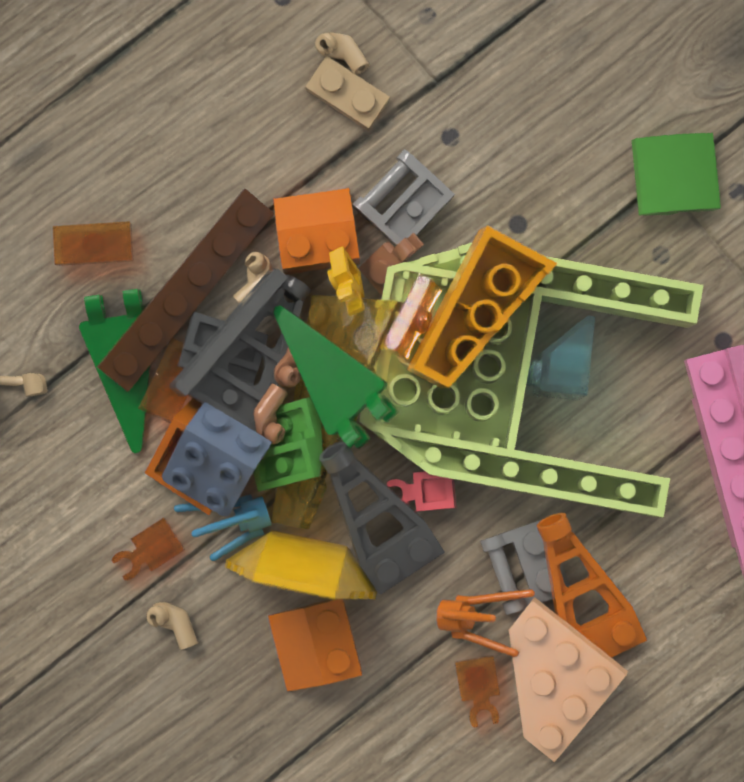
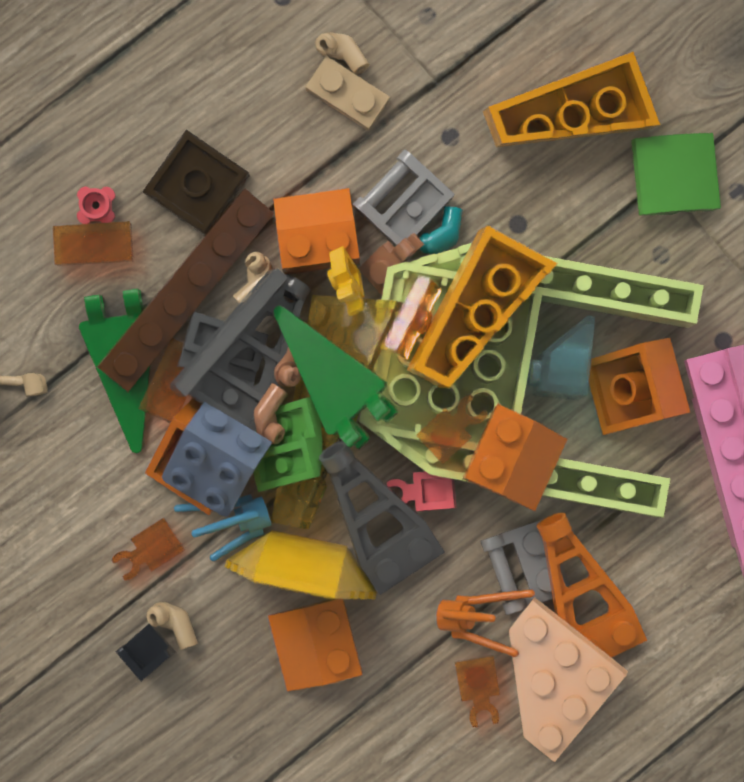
none -> coral plate [77,187,115,225]
none -> black panel [116,624,176,681]
none -> dark brown tile [142,129,250,236]
none -> clear orange plate [416,394,488,465]
none -> teal arm [419,206,463,255]
none -> orange slope [462,404,567,512]
none -> light orange wedge [483,52,660,147]
none -> orange slope [583,338,690,435]

